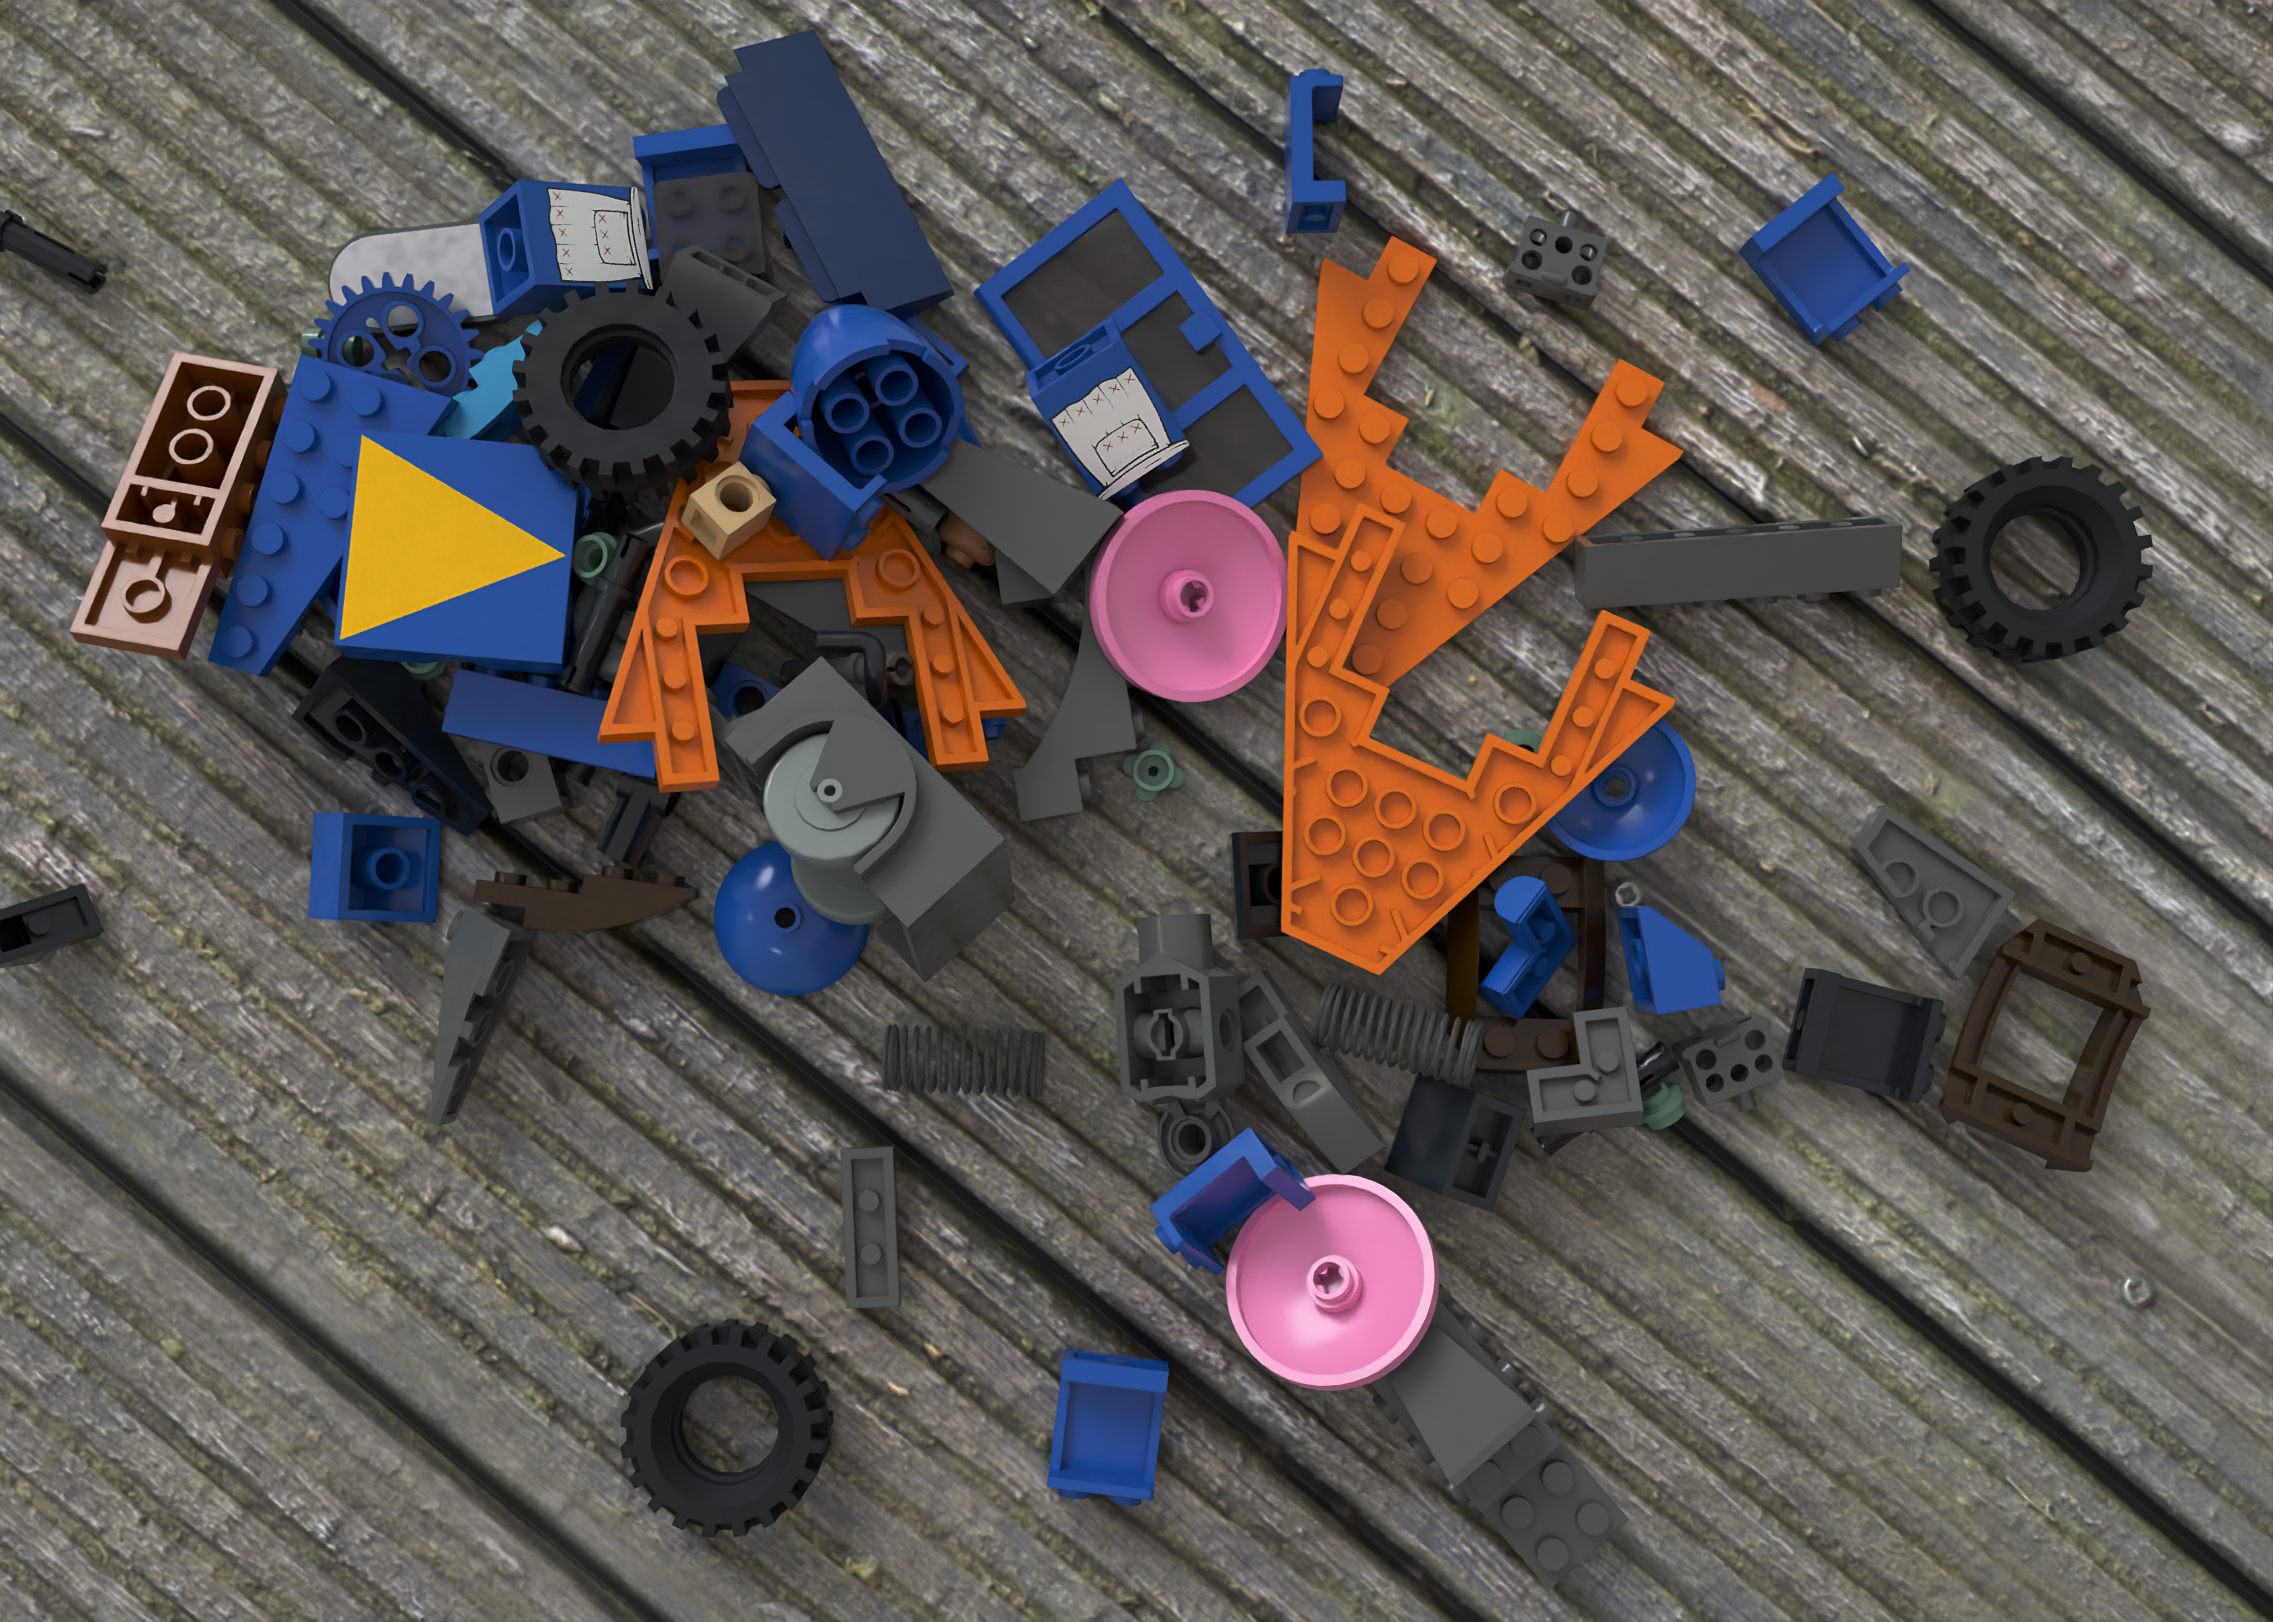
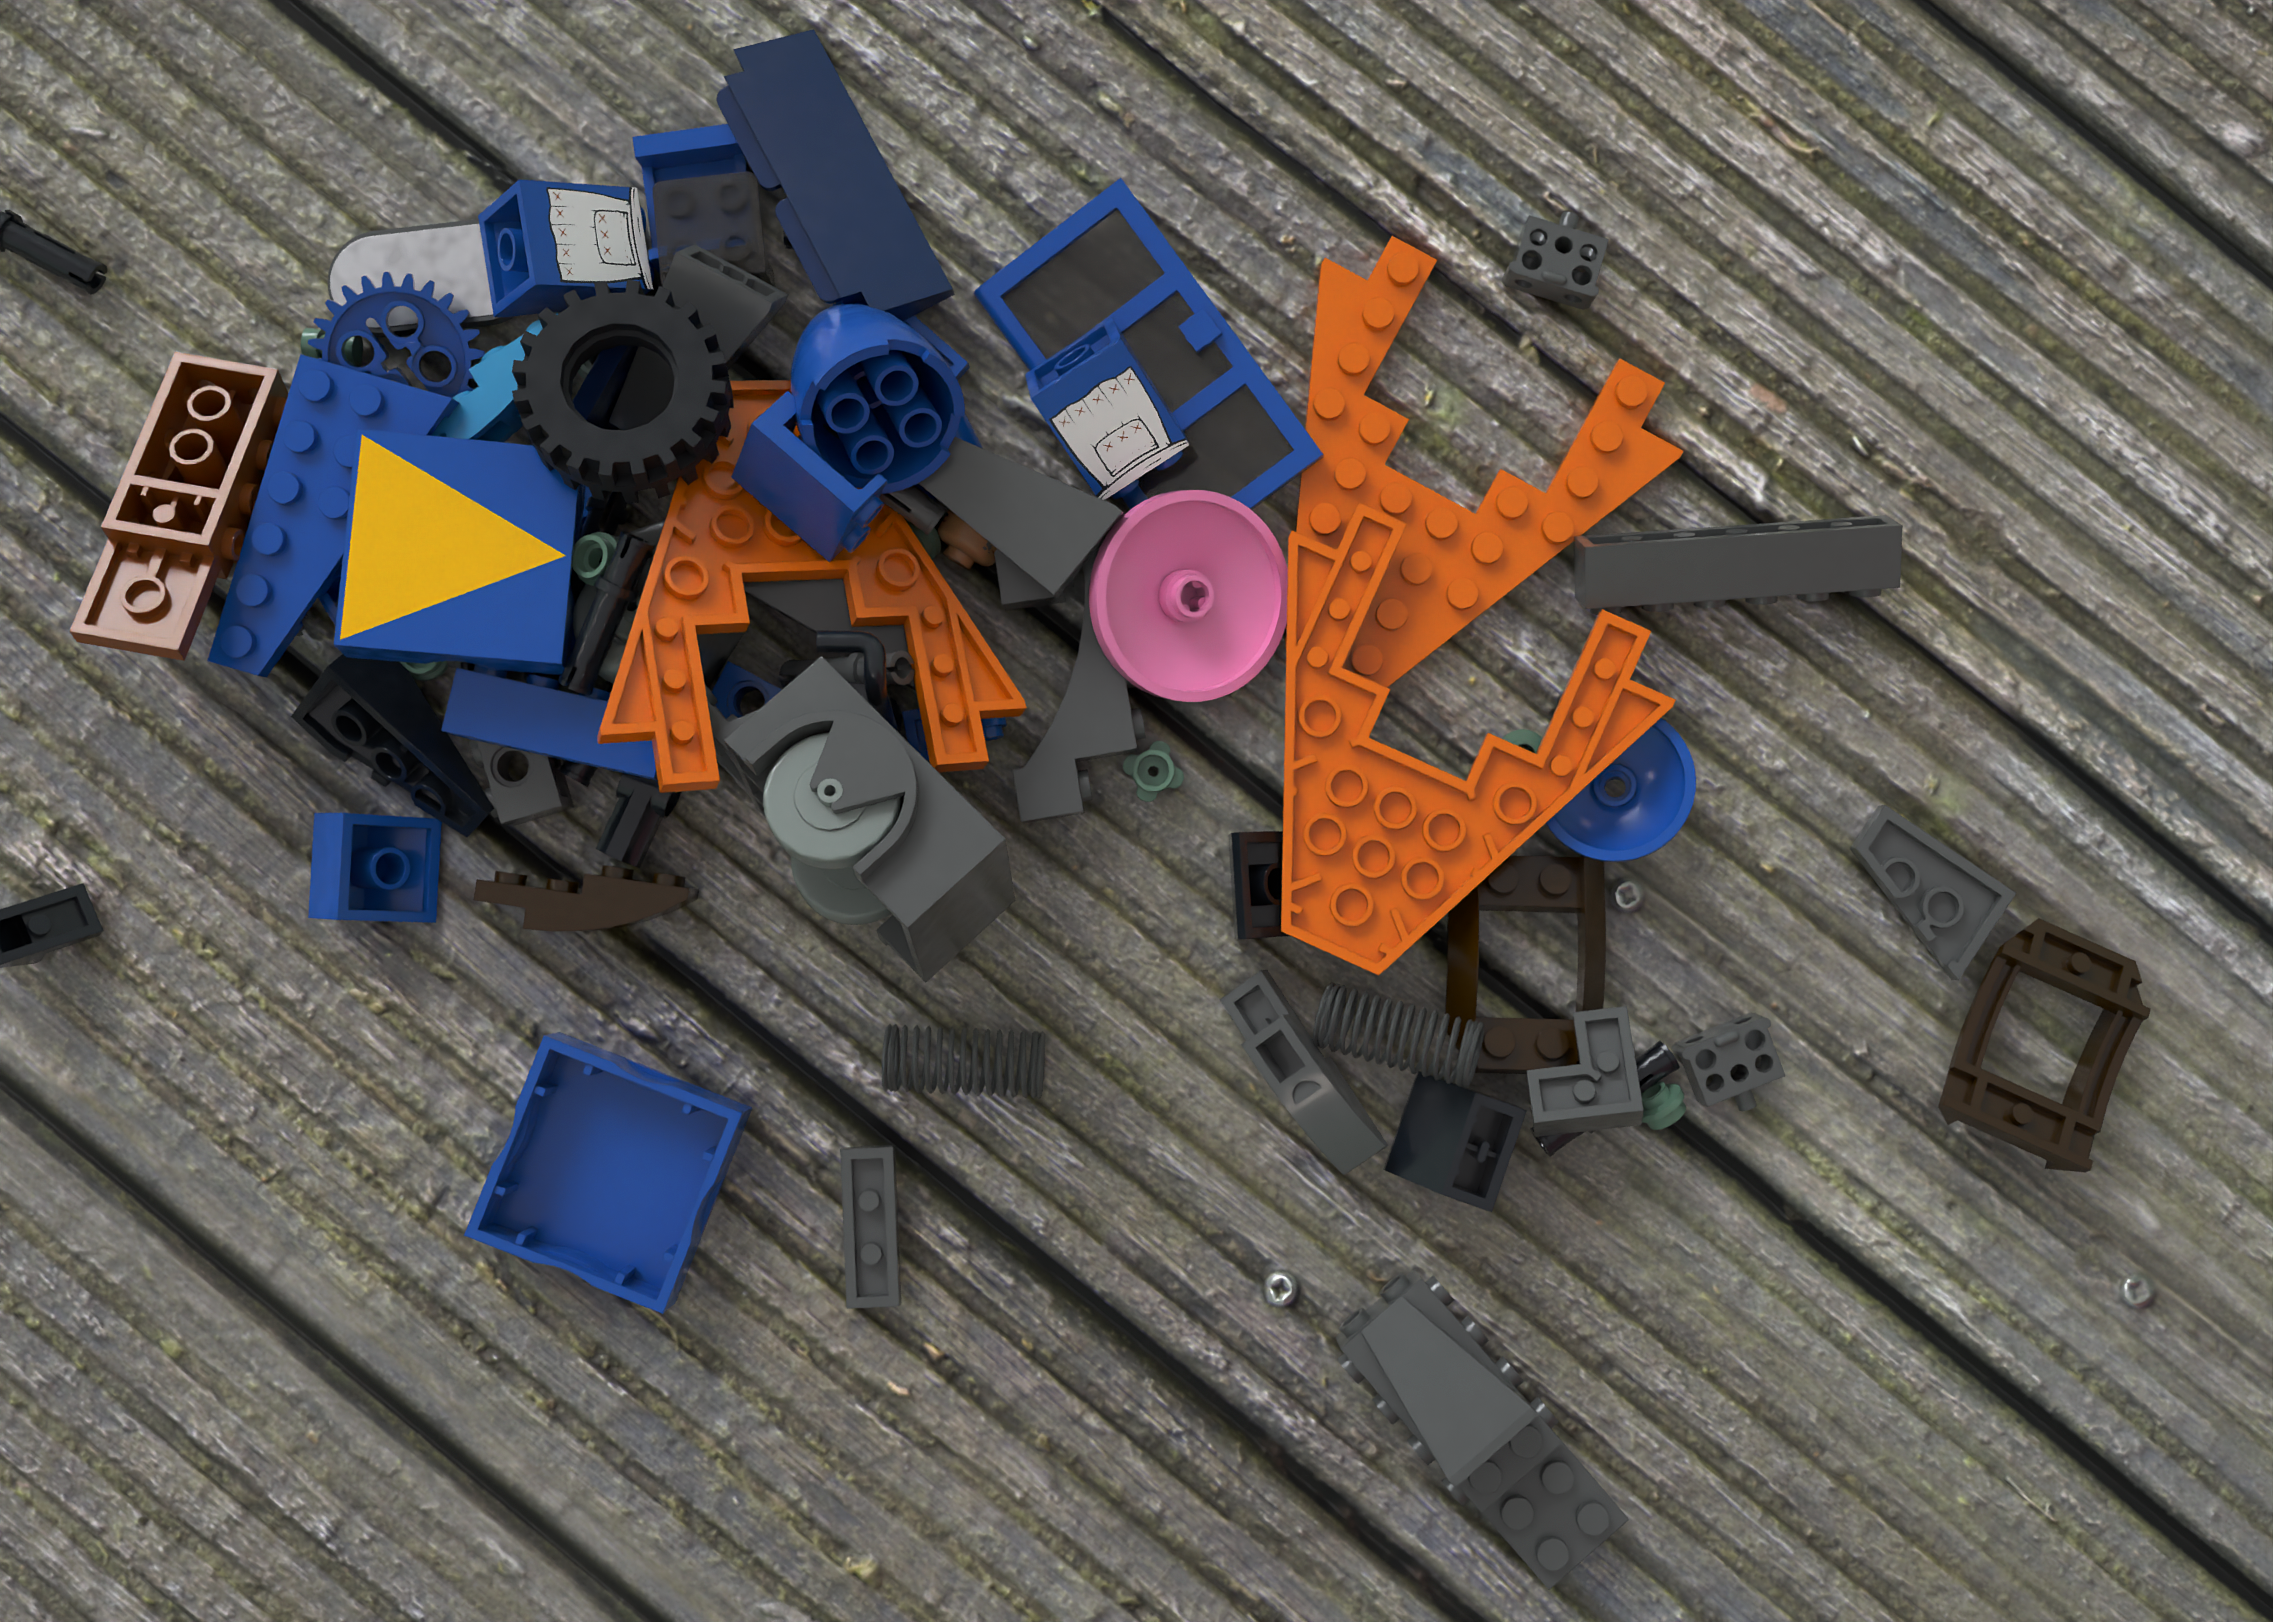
dark grey wedge [429,905,539,1126] -> none
black tyre [620,1319,833,1538] -> none
tan brick [681,461,777,561] -> none
blue dish [713,841,870,996] -> none
blue panel [1047,1349,1169,1506] -> none
dark grey brick [1114,914,1245,1180] -> none
blue panel [1149,1126,1317,1276] -> none
bright pink dish [1226,1174,1439,1391] -> none
blue panel [1284,69,1346,233] -> none
blue brick [1478,876,1578,1021] -> none
blue slope [1616,906,1725,1015] -> none
blue panel [1738,173,1910,346] -> none
black panel [1782,968,1946,1104] -> none
black tyre [1929,456,2153,663] -> none
none -> blue tile [464,1032,752,1314]

